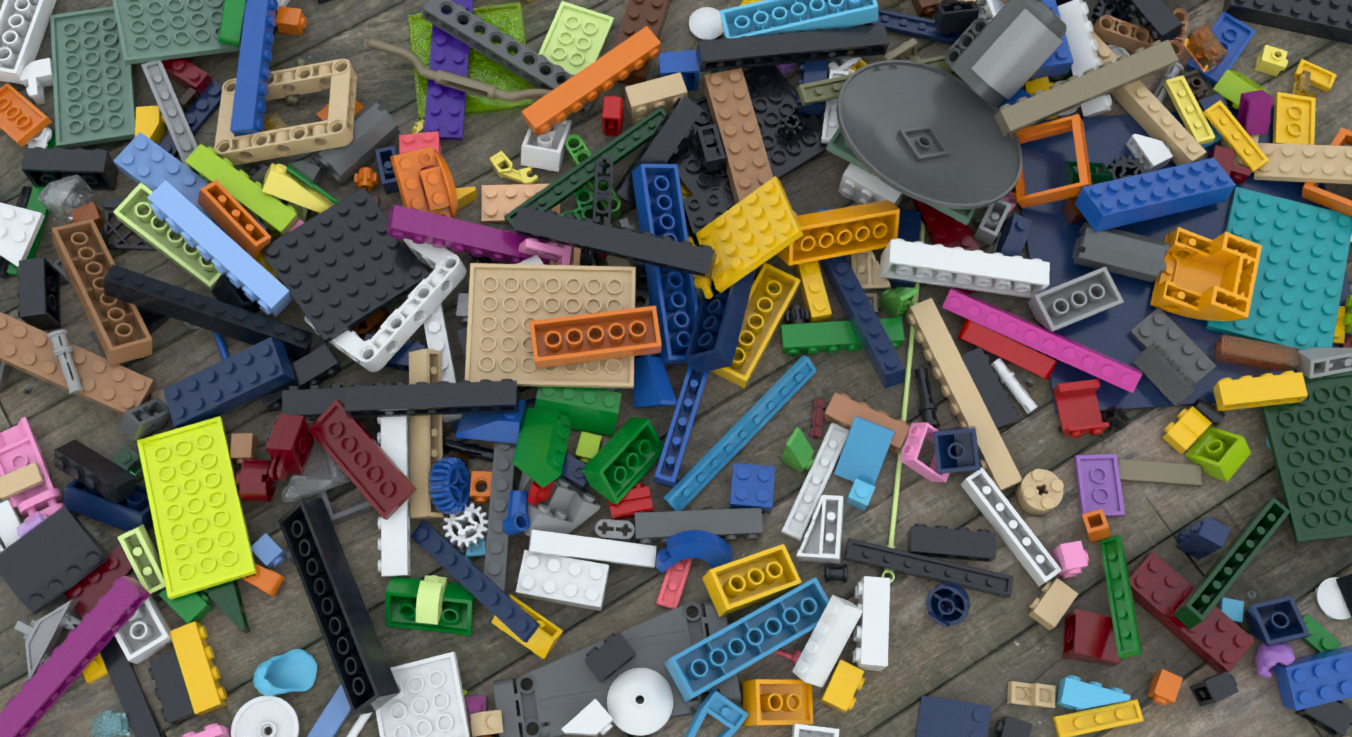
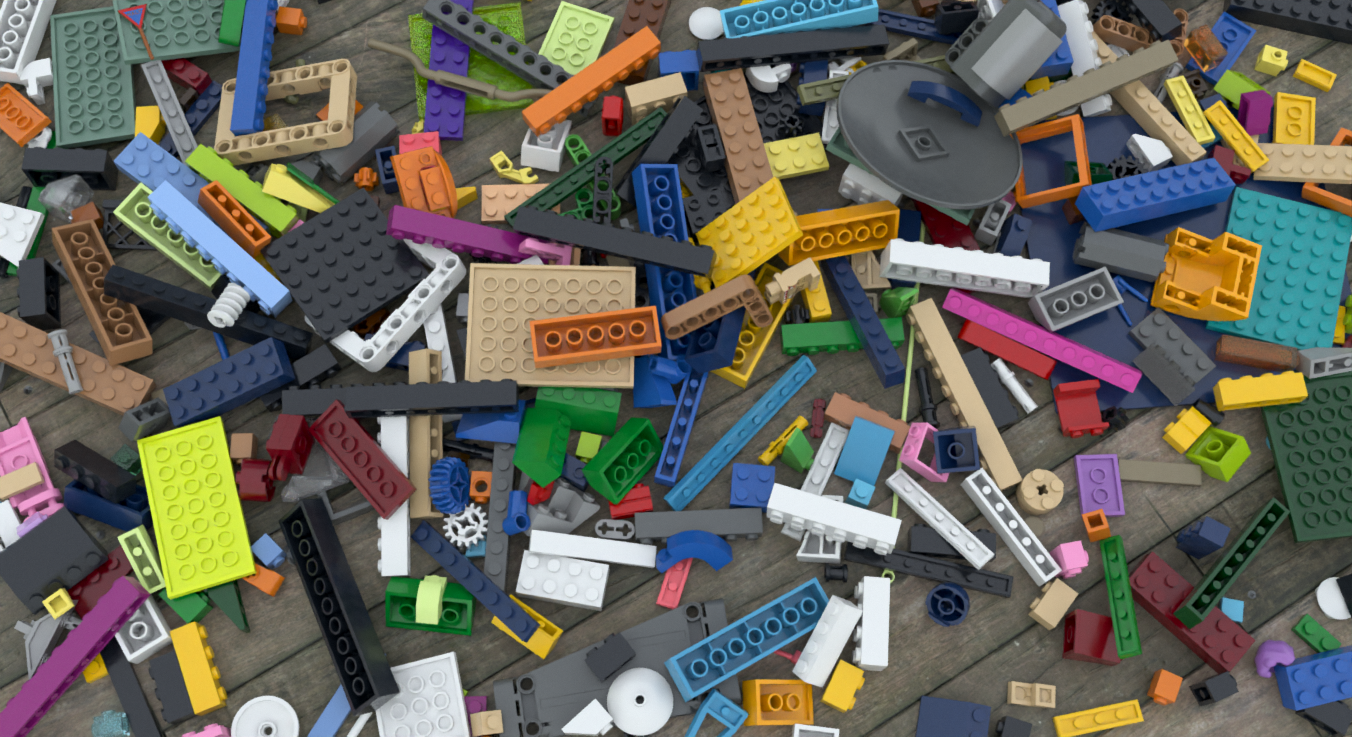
medium azure hair [253,649,318,697] -> none
yellow brick [702,544,802,618] -> none
medium azure slope [1055,675,1131,711] -> none
dark blue slope [1244,595,1310,646] -> none
clear yellow bracket [1293,70,1319,98] -> none
none -> light yellow slope [42,588,75,620]
none -> piece [117,4,154,60]
none -> white piece [207,283,251,328]
none -> blue piece [647,355,691,384]
none -> medium nougat beam [661,275,773,340]
none -> white brick [745,64,792,92]
none -> yellow pin [758,415,808,466]
none -> light yellow plate [764,133,829,180]
none -> tan hips [764,257,820,305]
none -> white brick [767,483,902,555]
none -> white tile [885,468,994,570]
none -> dark blue slope [907,81,982,127]
none -> blue plant [1113,275,1148,326]

